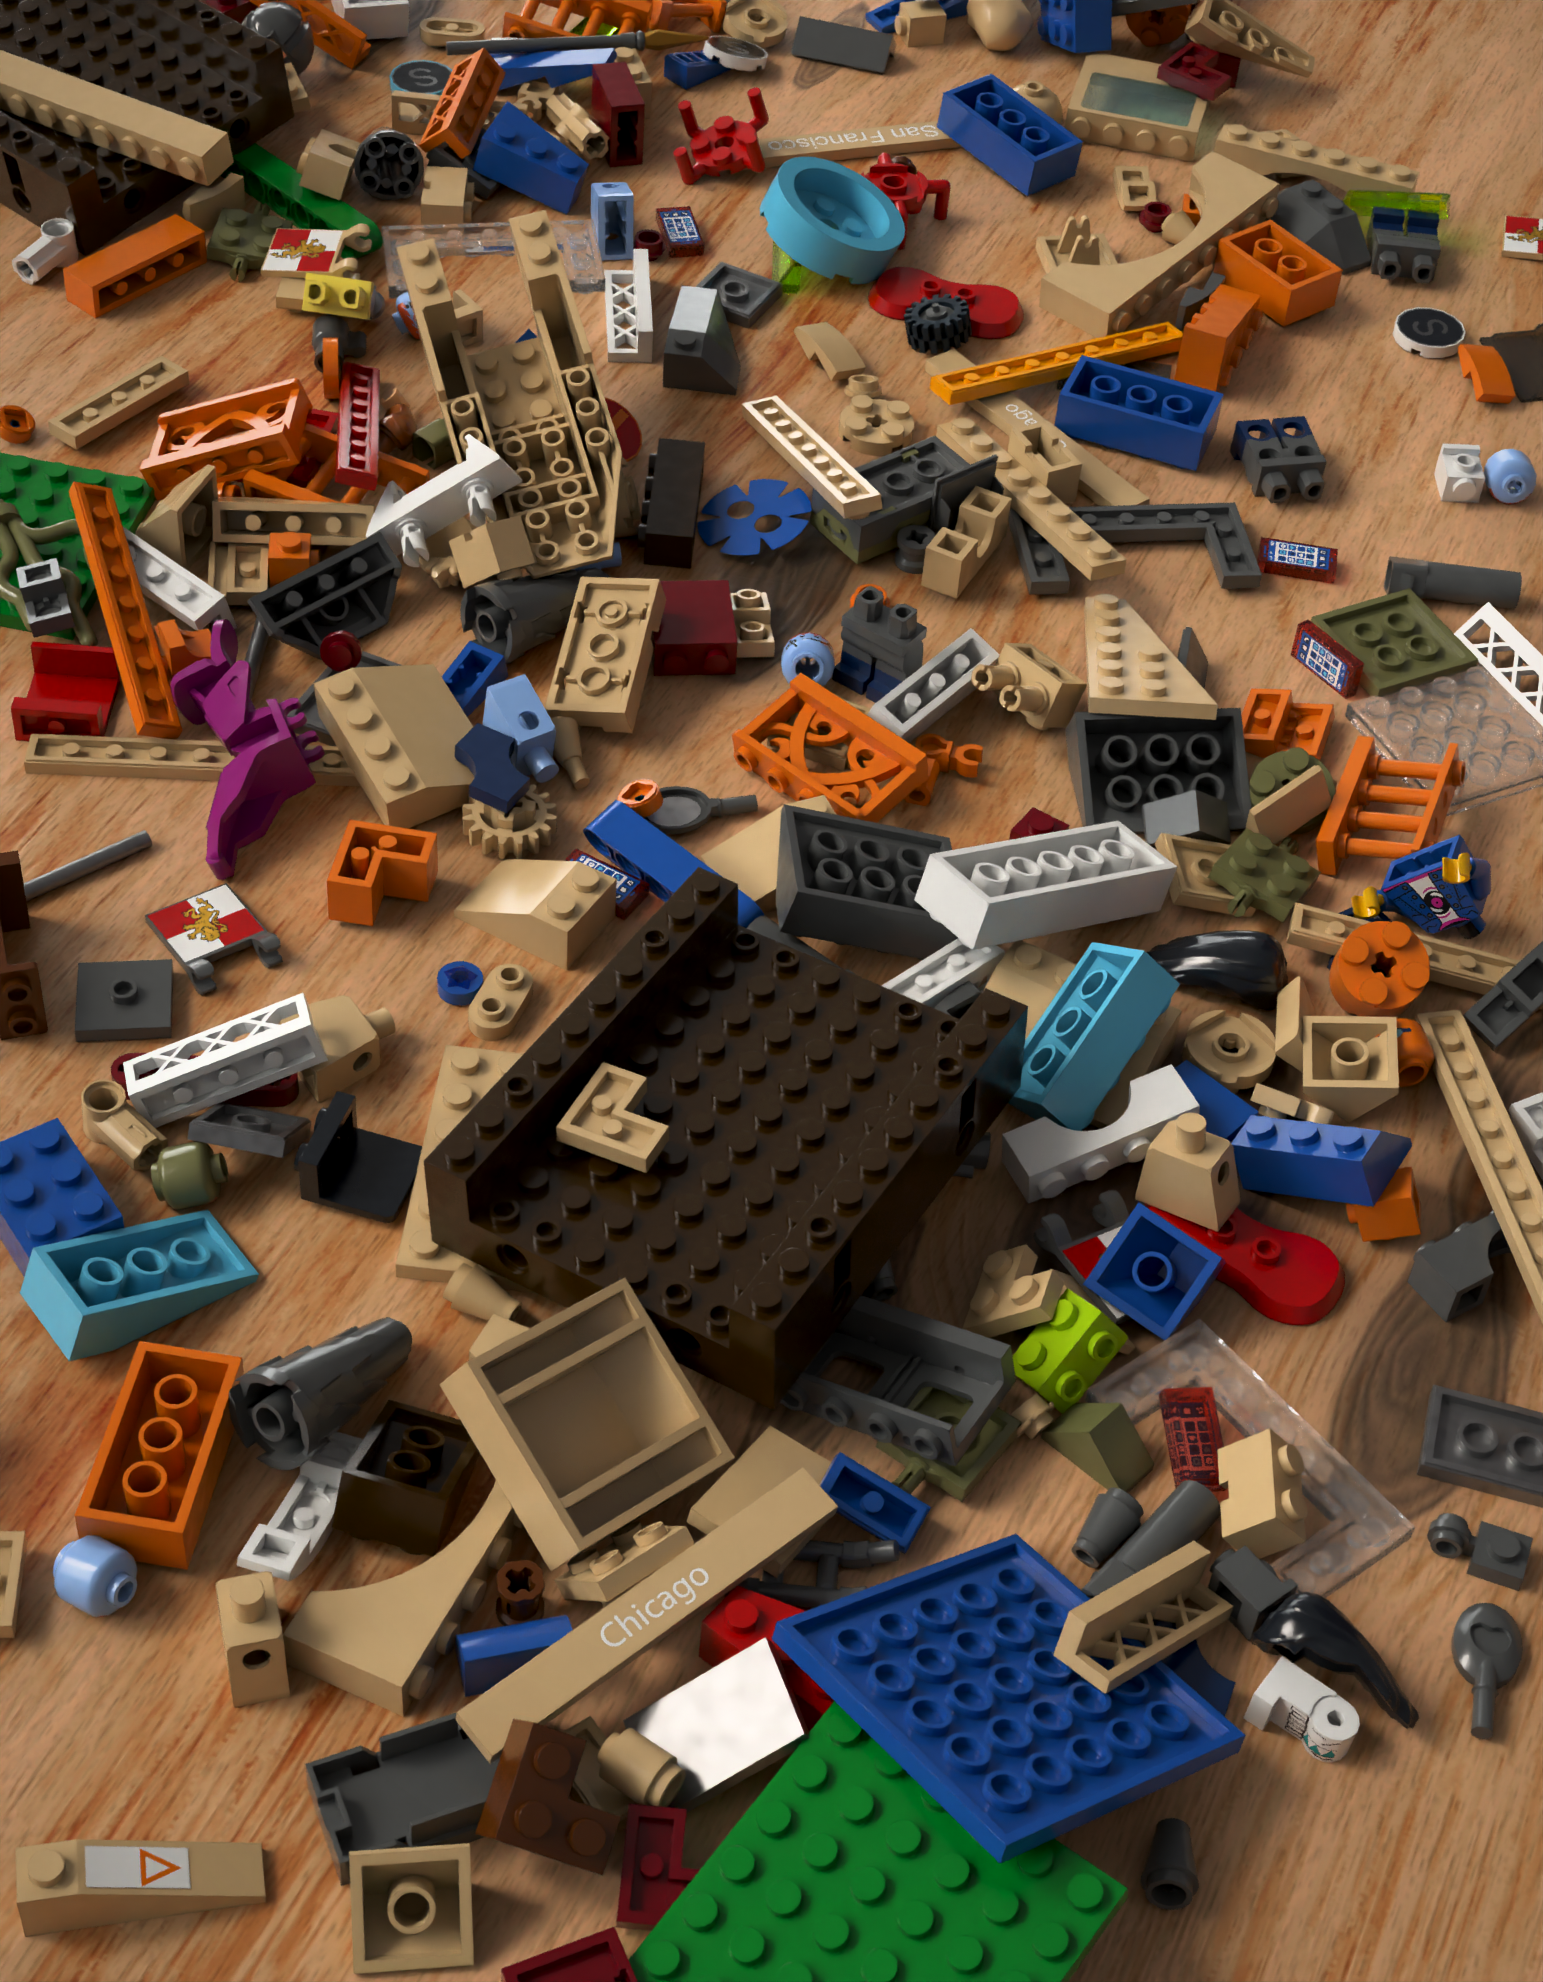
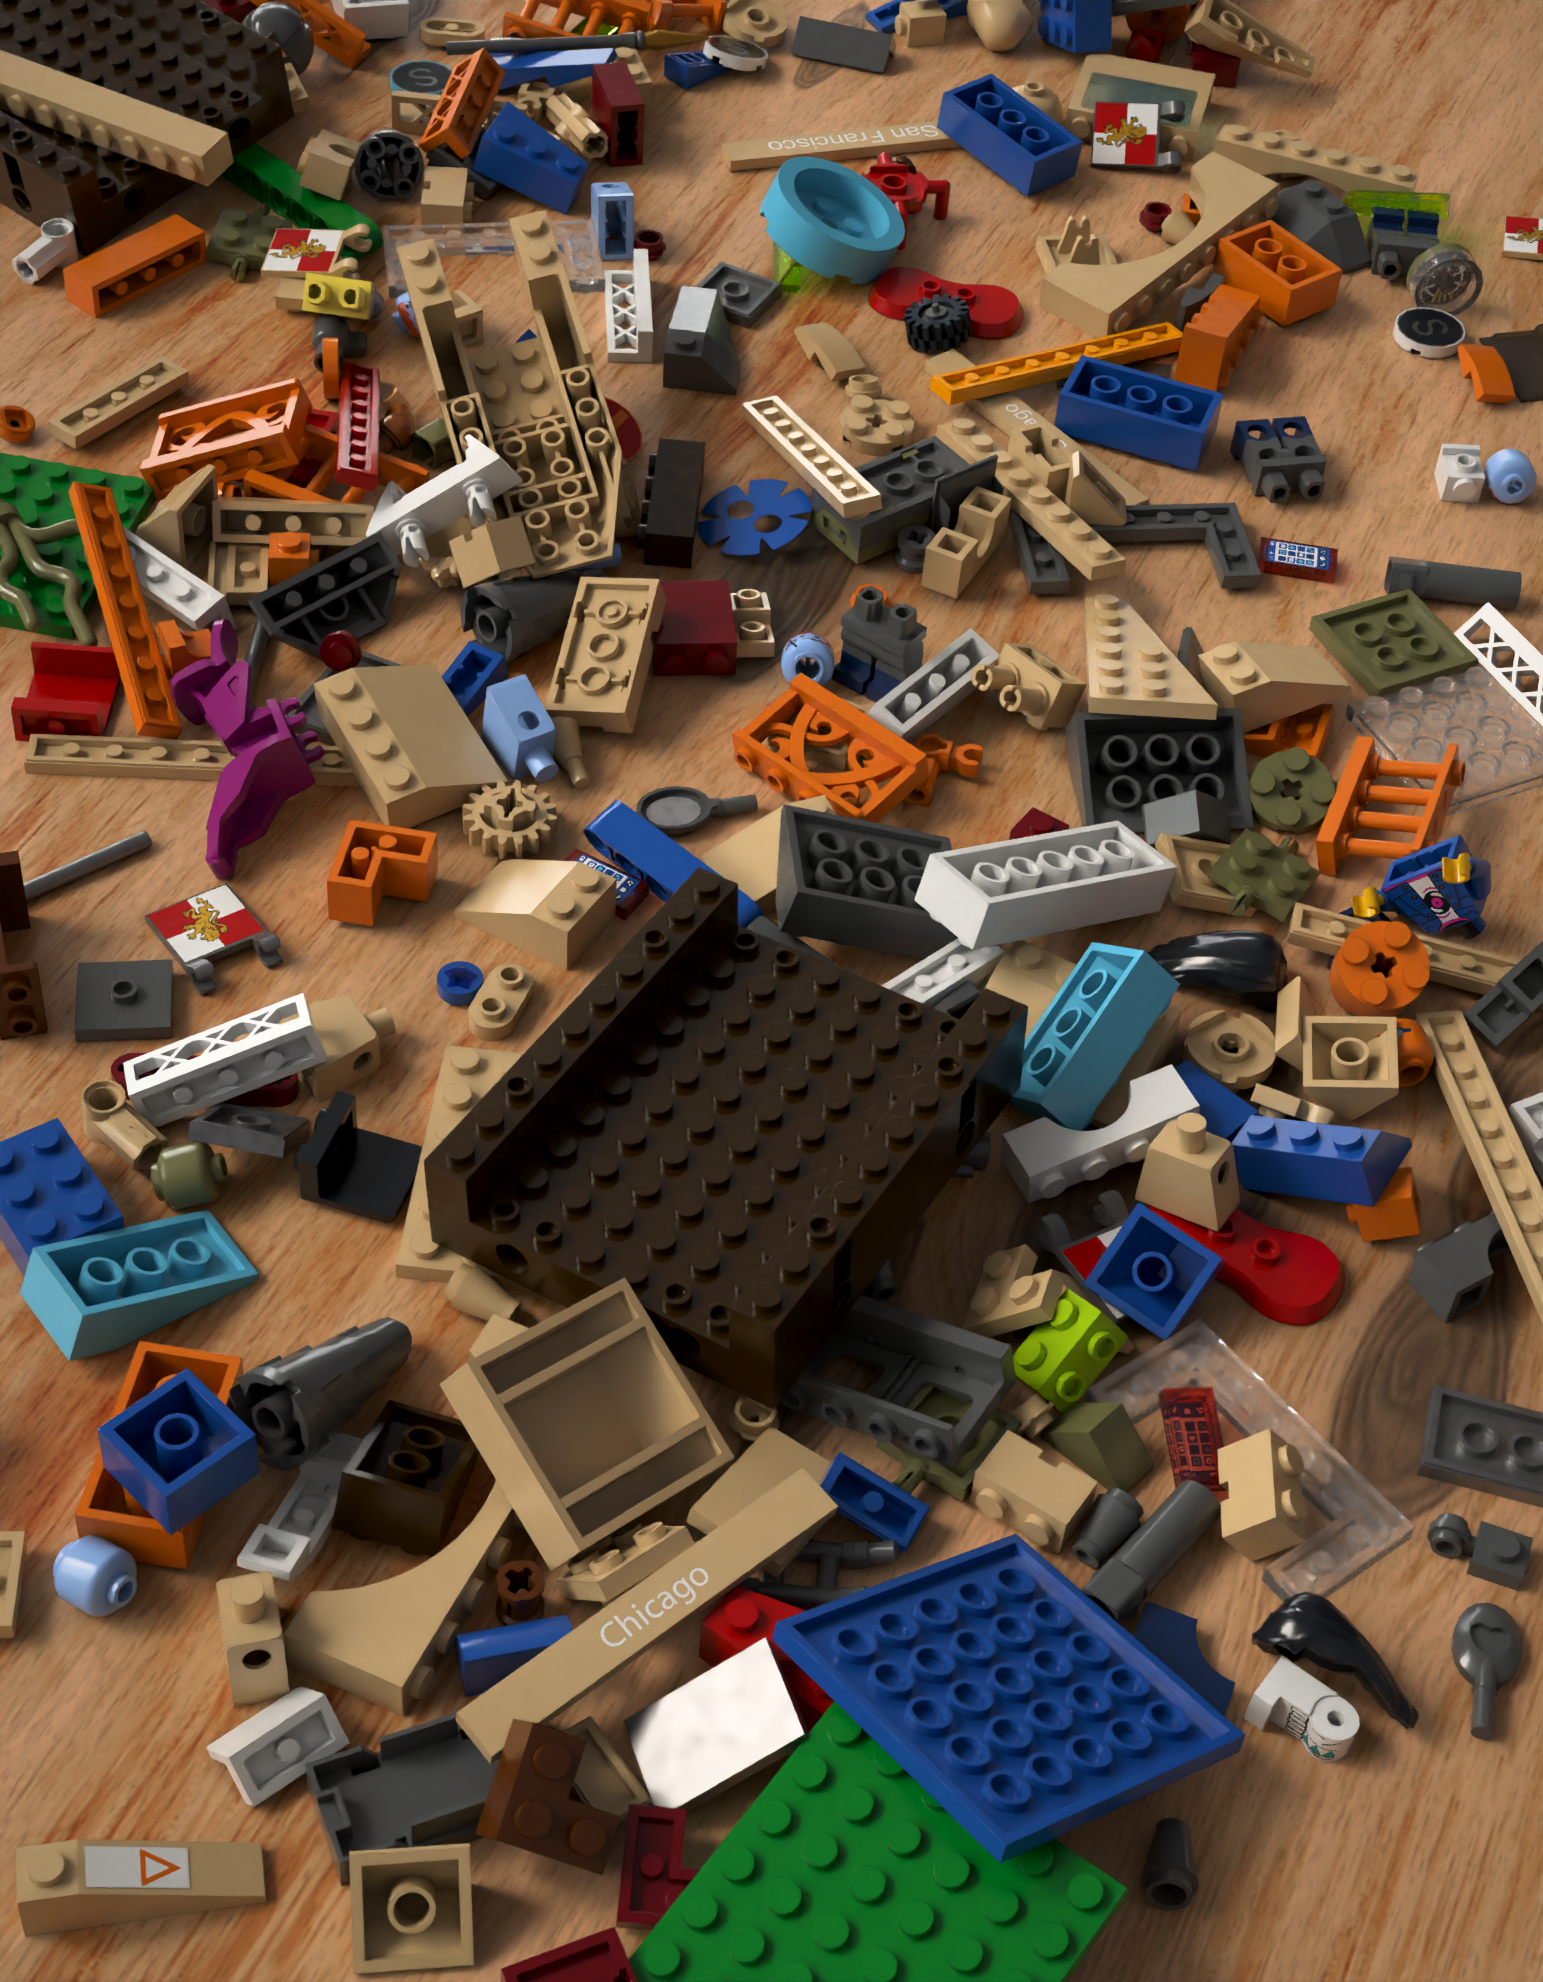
dark grey slope [16,558,75,638] -> none
tan slope [182,173,246,232] -> none
dark blue tile [454,723,530,813] -> none
tan plate [556,1062,669,1173] -> none
tan brick [597,1728,686,1807] -> none
orange tile [617,779,663,818] -> none
tile [656,206,704,258] -> none
red plate [673,87,769,185] -> none
tan fence [1053,1541,1234,1694] -> none
tan slope [1113,166,1157,211] -> none
dark red plate [1157,41,1232,101] -> none
dark grey brick [1208,1545,1298,1641] -> none
tan slope [1246,765,1331,845] -> none
tile [1291,619,1364,699] -> none
none -> blue brick [97,1368,260,1535]
none -> white panel [206,1686,350,1807]
none -> tan plate [729,1396,780,1442]
none -> tan brick [969,1430,1098,1554]
none -> tan slope [1065,450,1127,527]
none -> flag [1091,100,1185,173]
none -> red plate [1125,28,1165,63]
none -> tan slope [1198,641,1352,734]
none -> clear piece [1406,243,1483,316]

